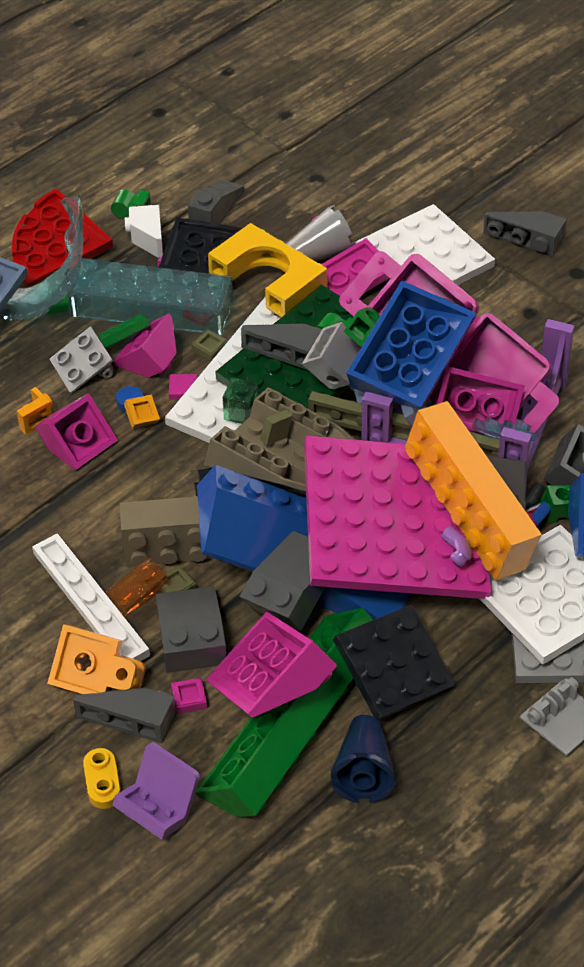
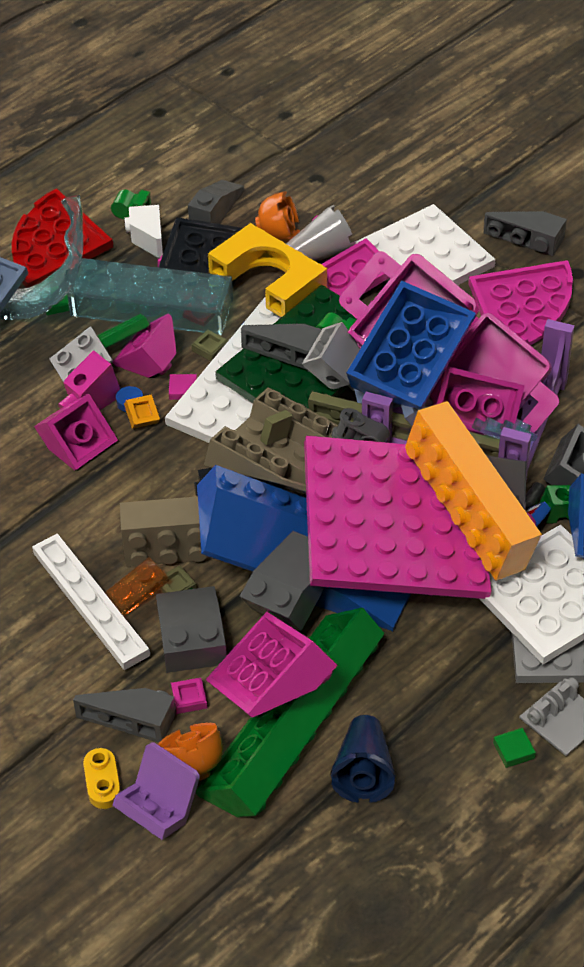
light orange bracket [17,387,53,435] -> none
light orange plate [47,624,146,694] -> none
clear green brick [222,378,258,424] -> none
black plate [333,605,455,720] -> none
green leg [343,307,380,347] -> none
medium lavender arm [441,526,472,567] -> none
none -> dark pink torso [58,350,120,410]
none -> orange cylinder [158,723,223,781]
none -> orange cylinder [255,191,300,243]
none -> dark grey piece [331,408,390,443]
none -> dark pink plate [468,260,573,345]
none -> green tile [493,728,536,768]

